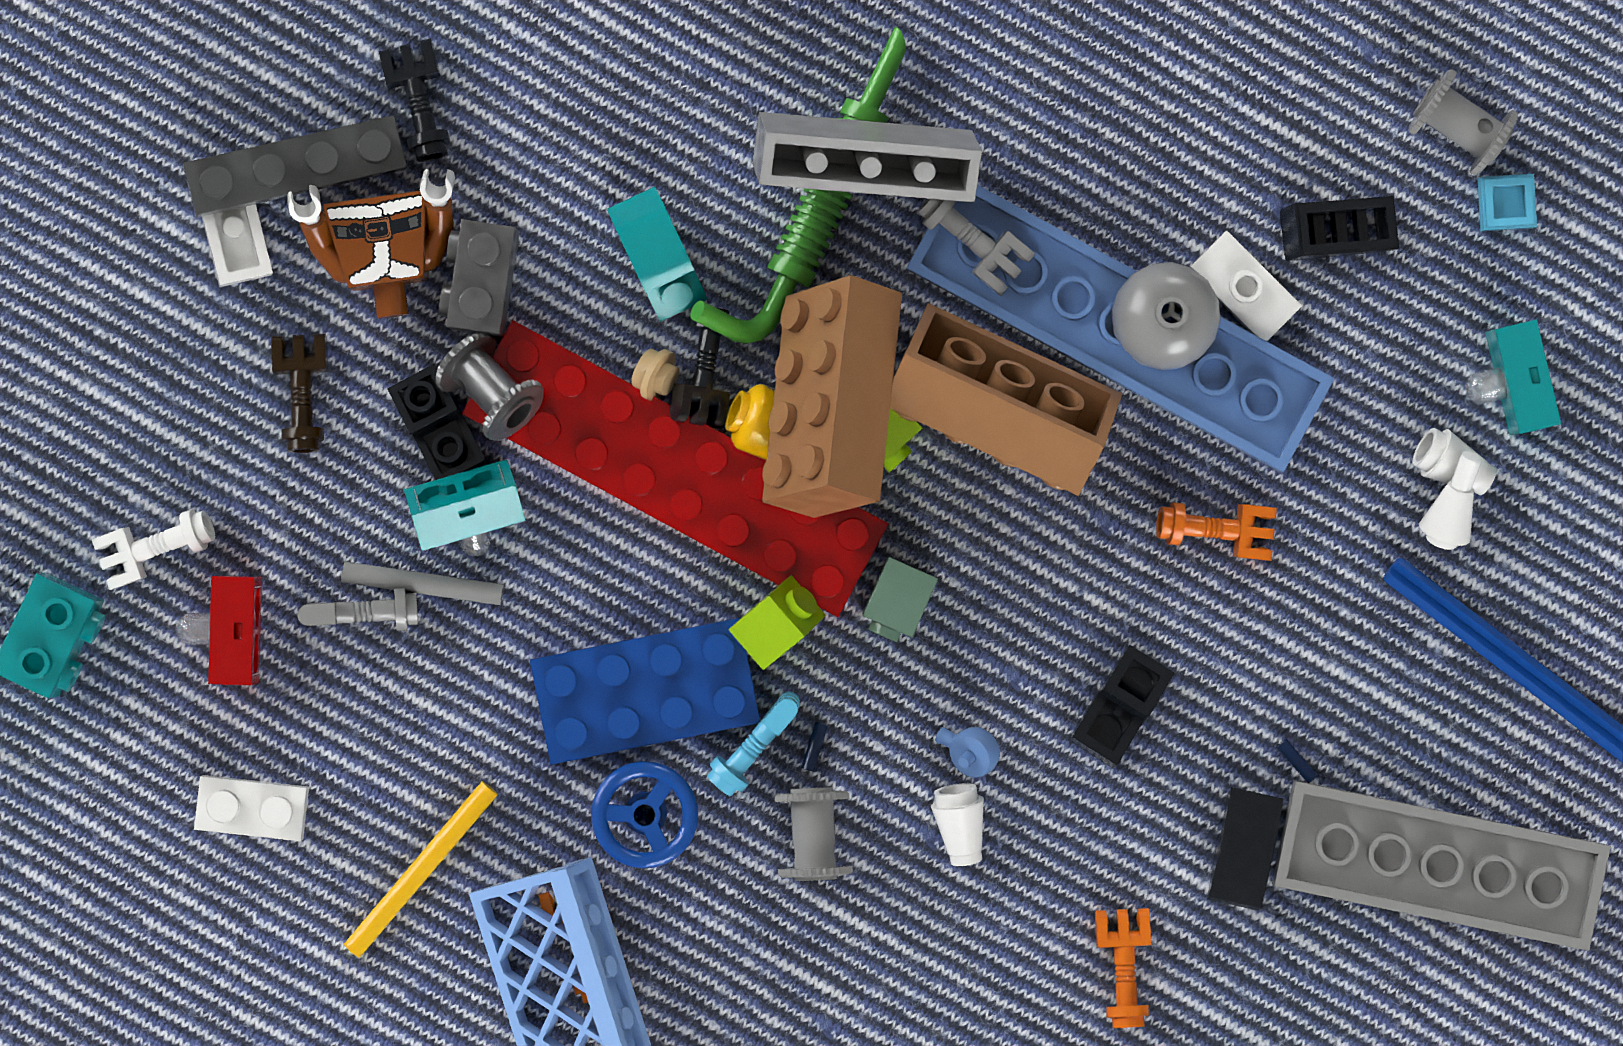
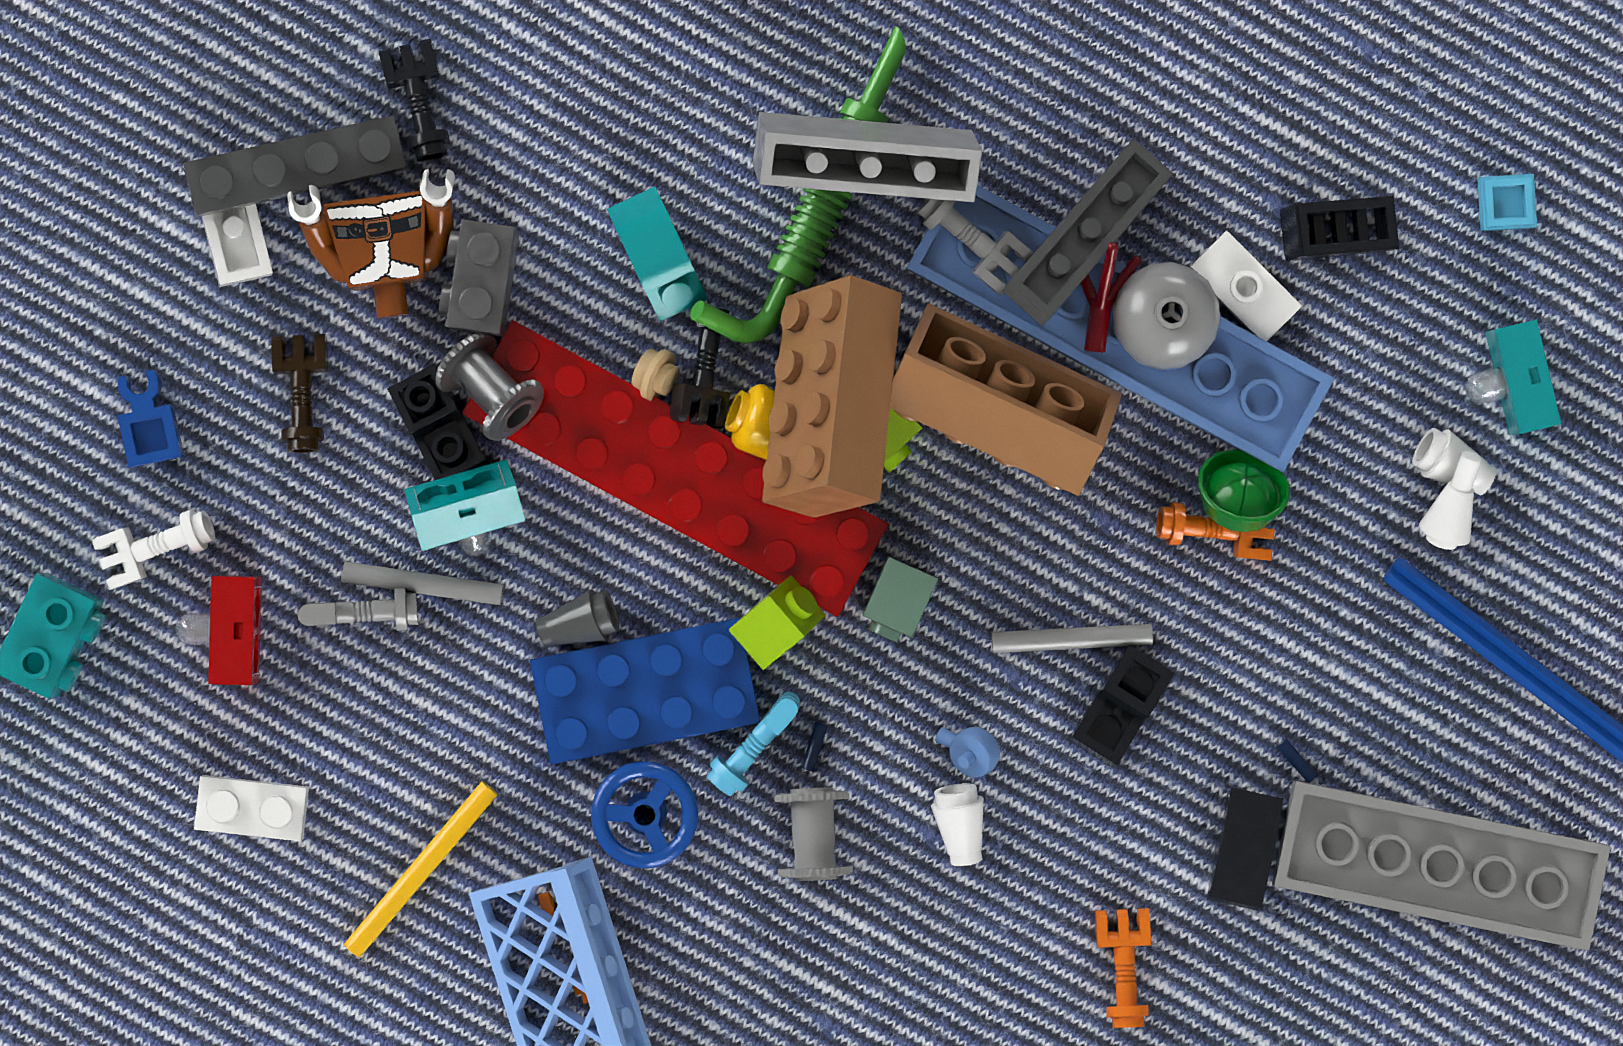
light grey hose [1408,69,1518,175] -> none
none -> blue plate [117,369,185,468]
none -> dark grey cone [536,589,619,648]
none -> light grey bar [991,624,1153,653]
none -> dark grey plate [1002,139,1174,326]
none -> dark red plant [1080,242,1141,353]
none -> green hat [1198,449,1290,532]

